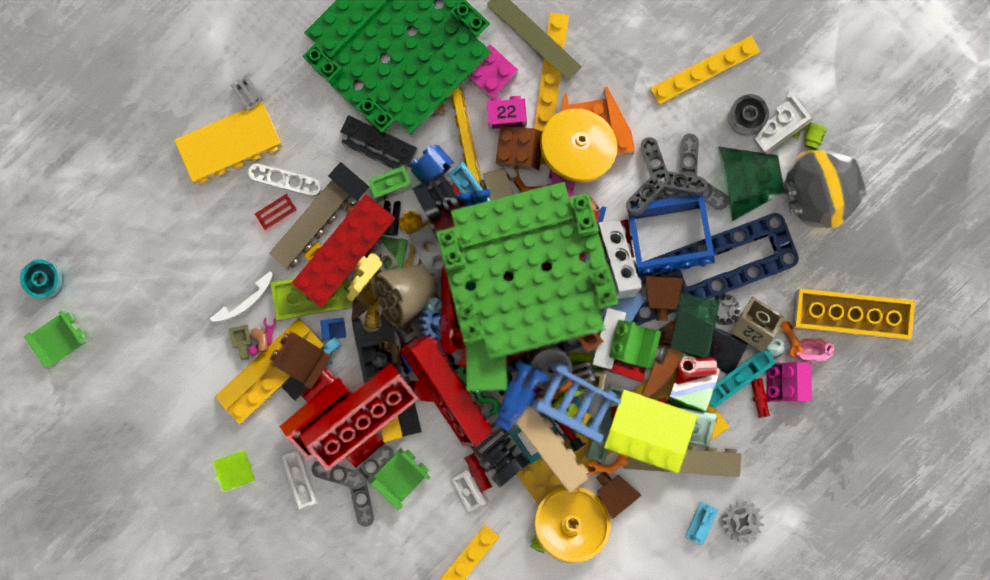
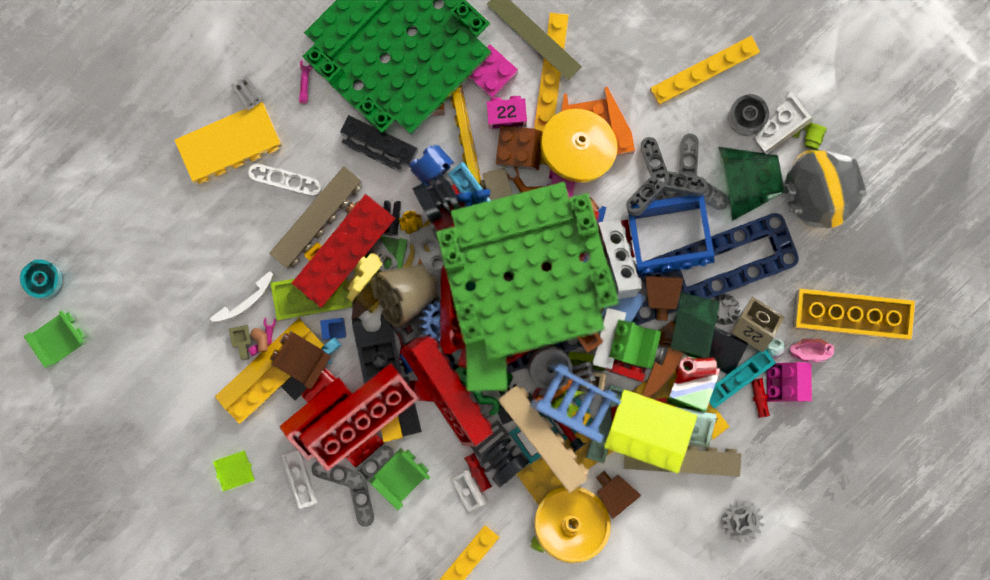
clear red tile [255,193,297,231] -> none
black tile [328,162,370,201] -> none
clear yellow hose [364,308,380,329] -> none
bright green panel [368,166,412,203] -> none
dark brown arm [379,339,401,364] -> none
clear light blue hinge [425,297,442,313] -> none
blue piece [495,360,549,431] -> none
orange arm [587,453,629,474] -> none
medium azure hinge [685,502,718,545] -> none
orange arm [780,321,804,359] -> none
none -> dark pink arm [299,60,312,103]

